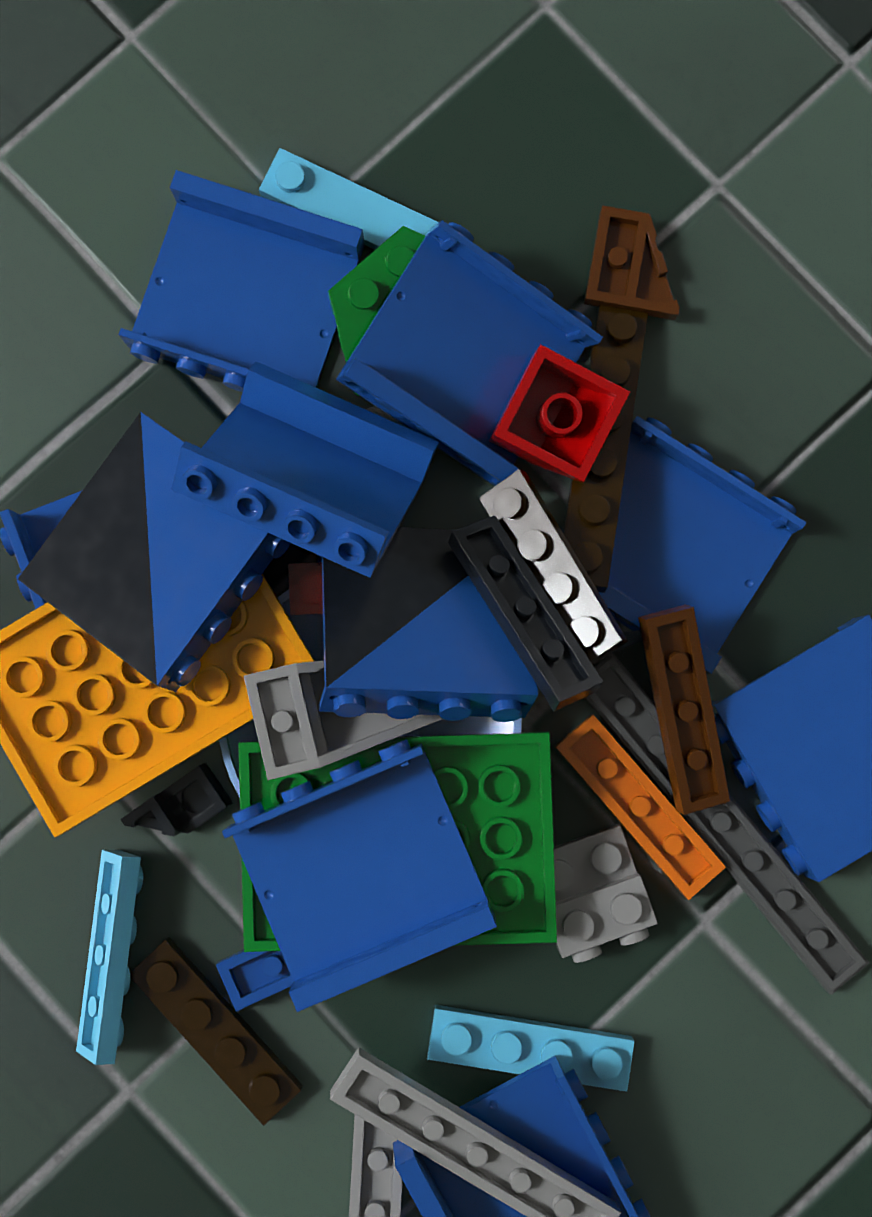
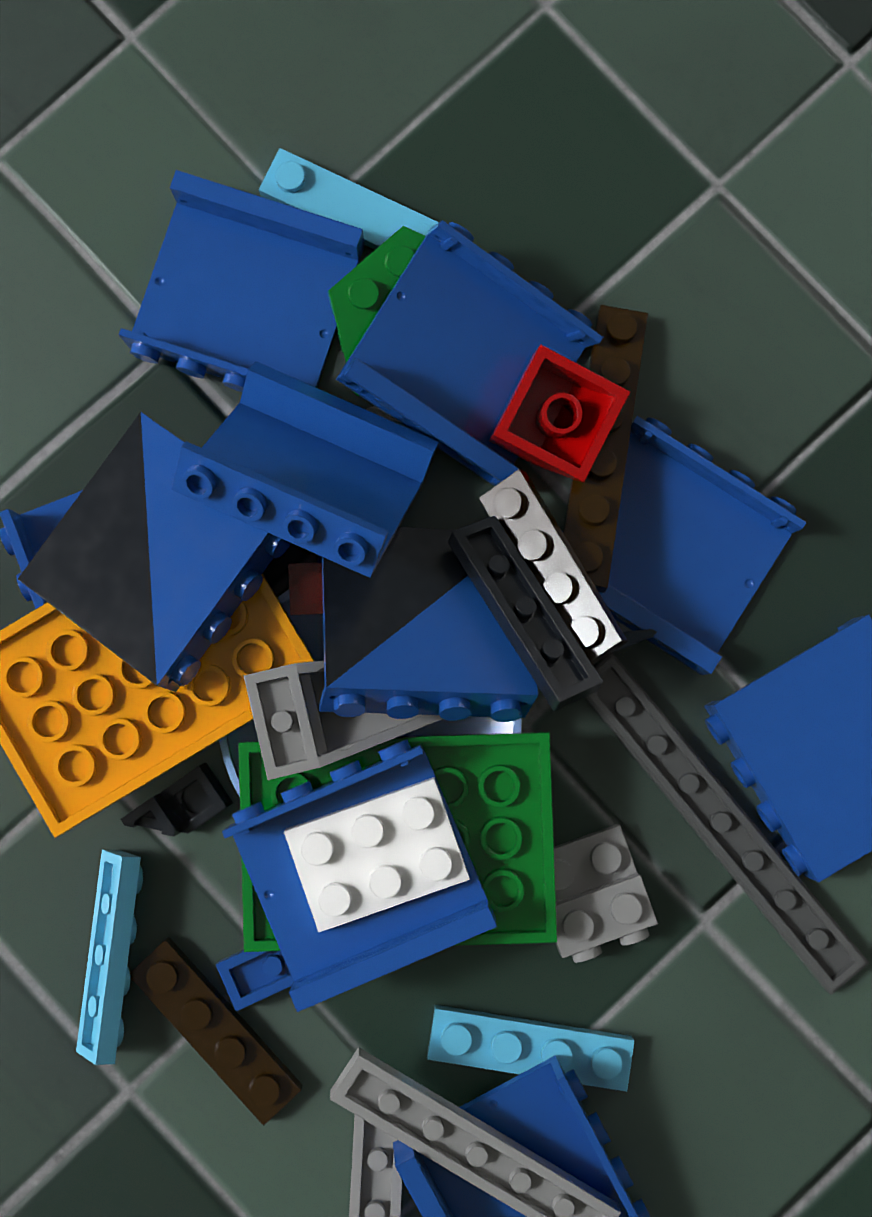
orange plate [555,714,726,900] -> none
reddish brown wing [584,205,680,321] -> none
reddish brown plate [638,604,730,815] -> none
none -> white plate [284,777,470,932]

